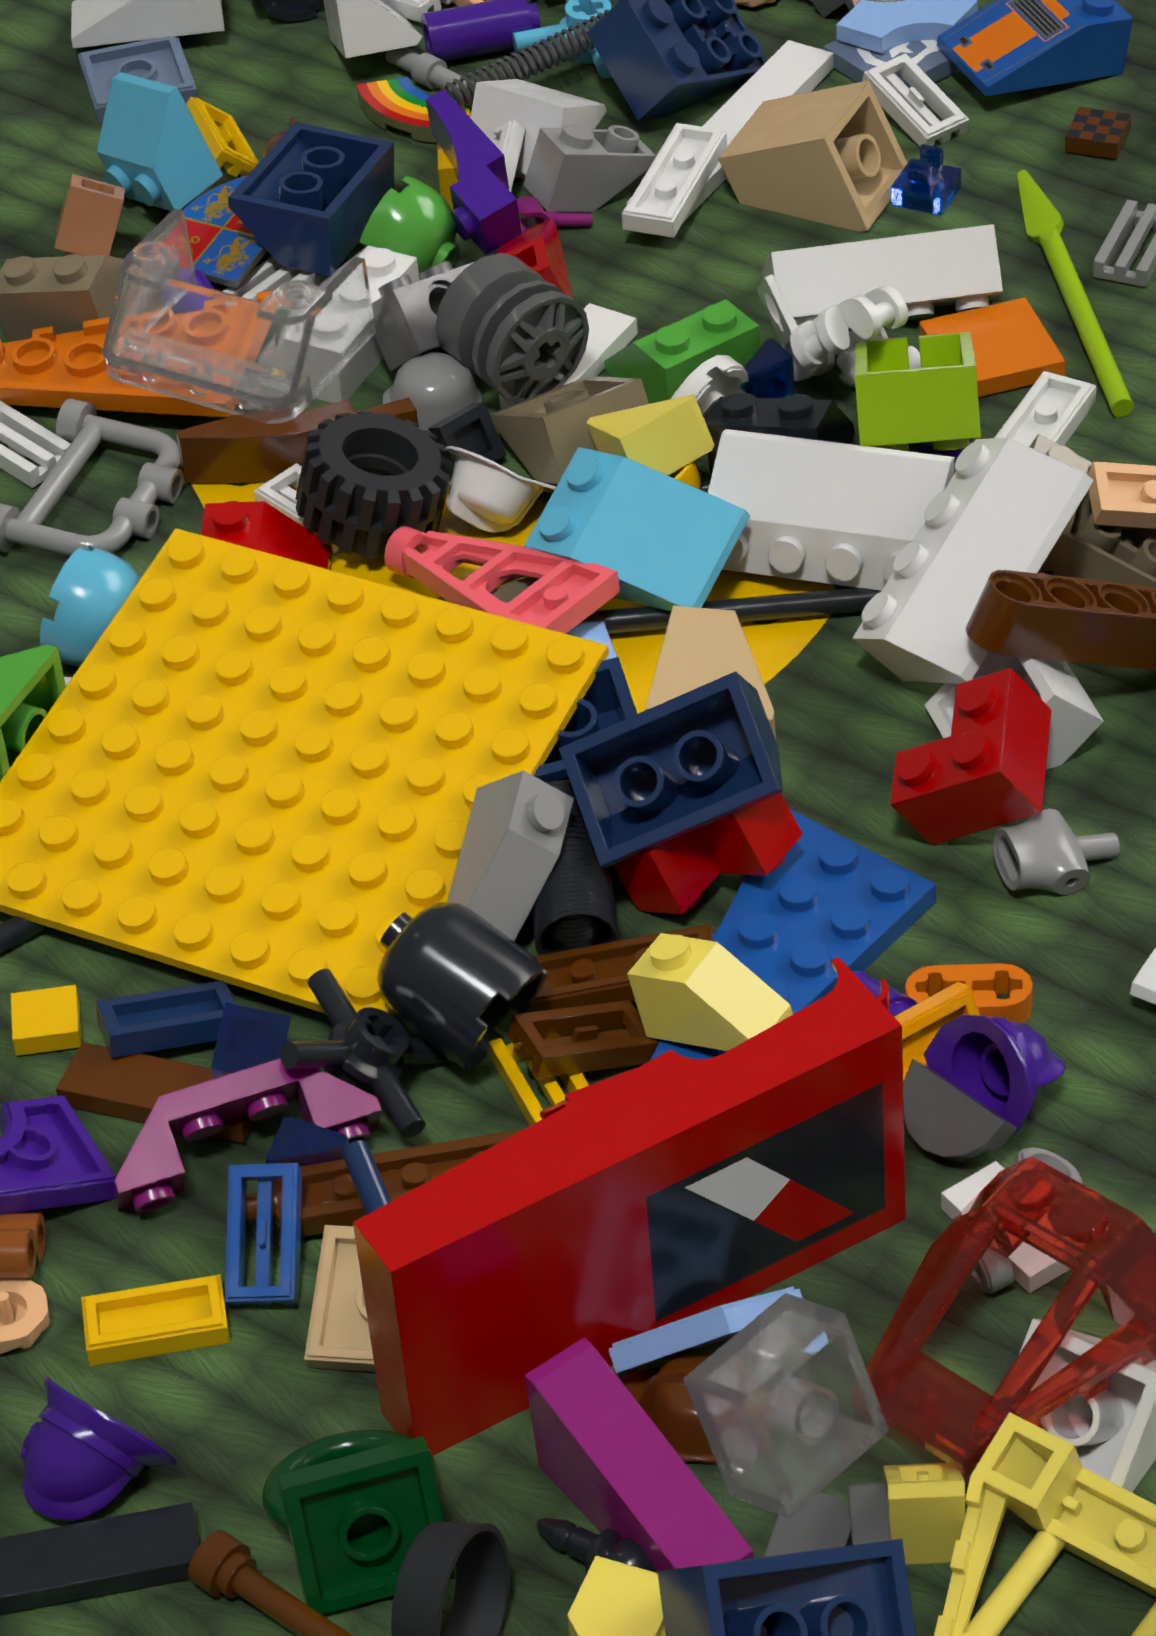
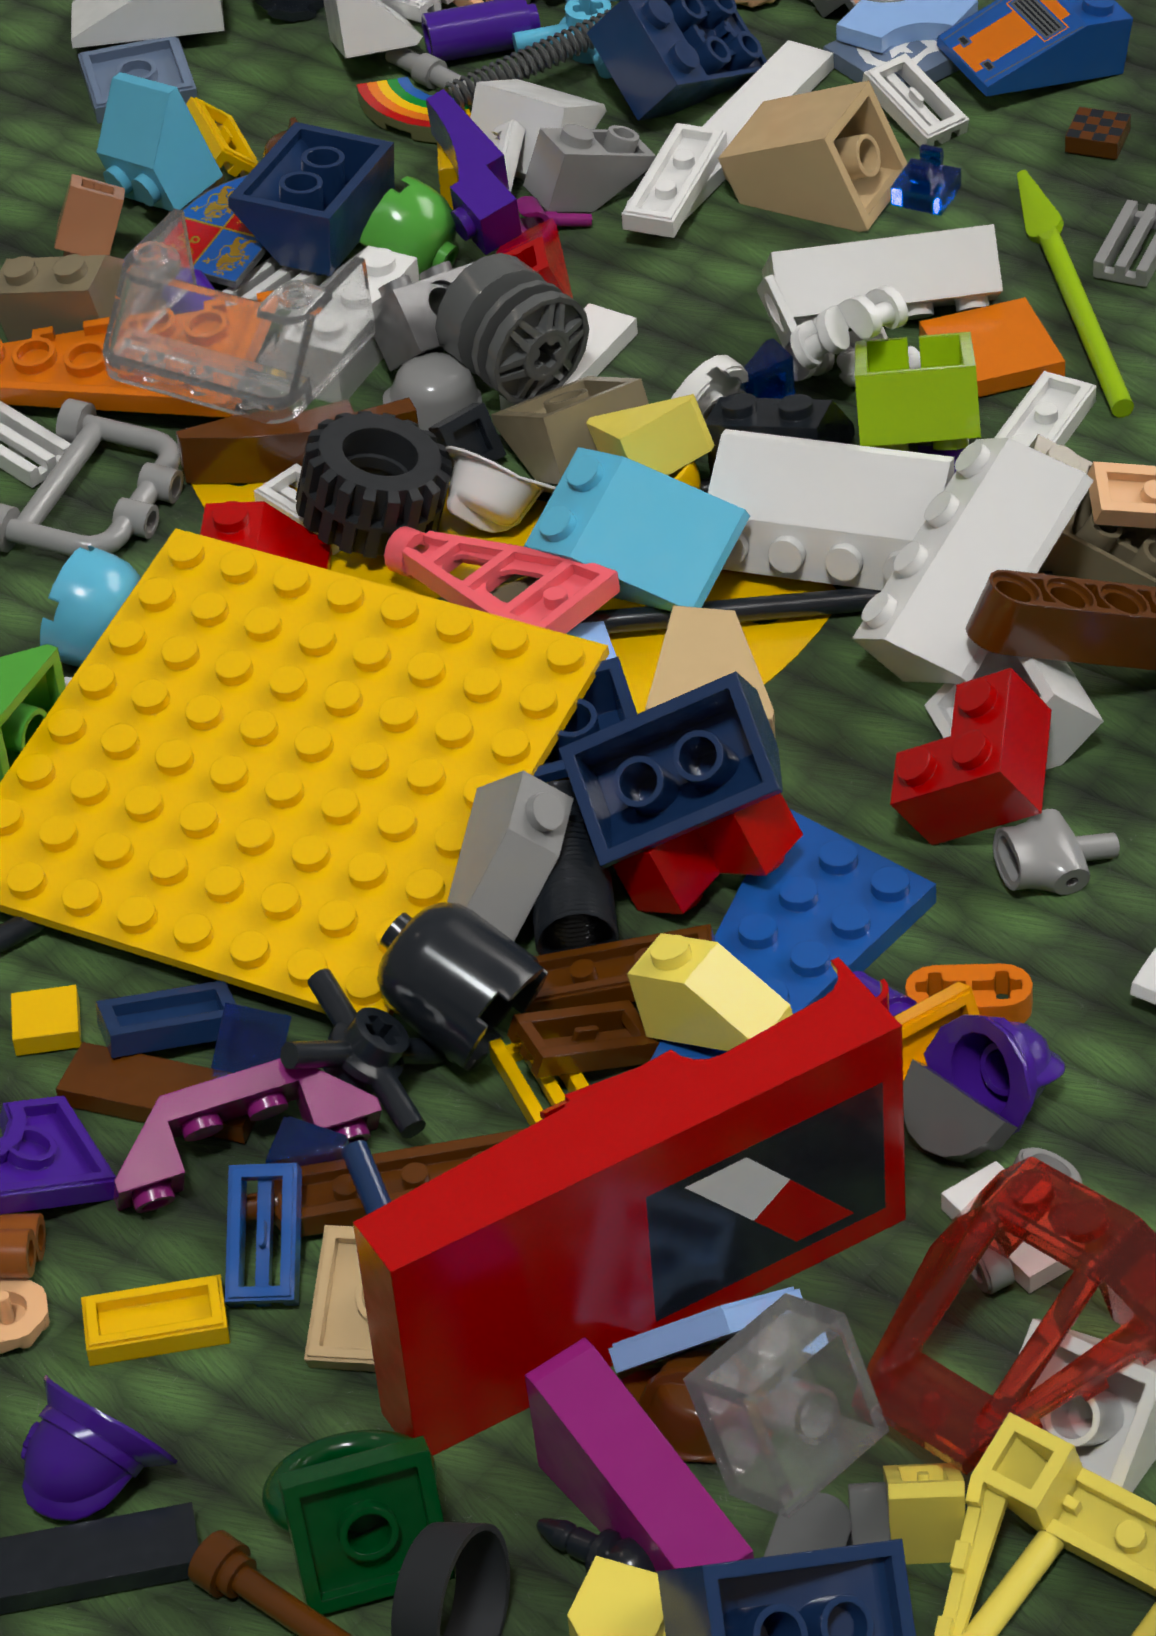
bright green slope [604,299,762,404] -> none

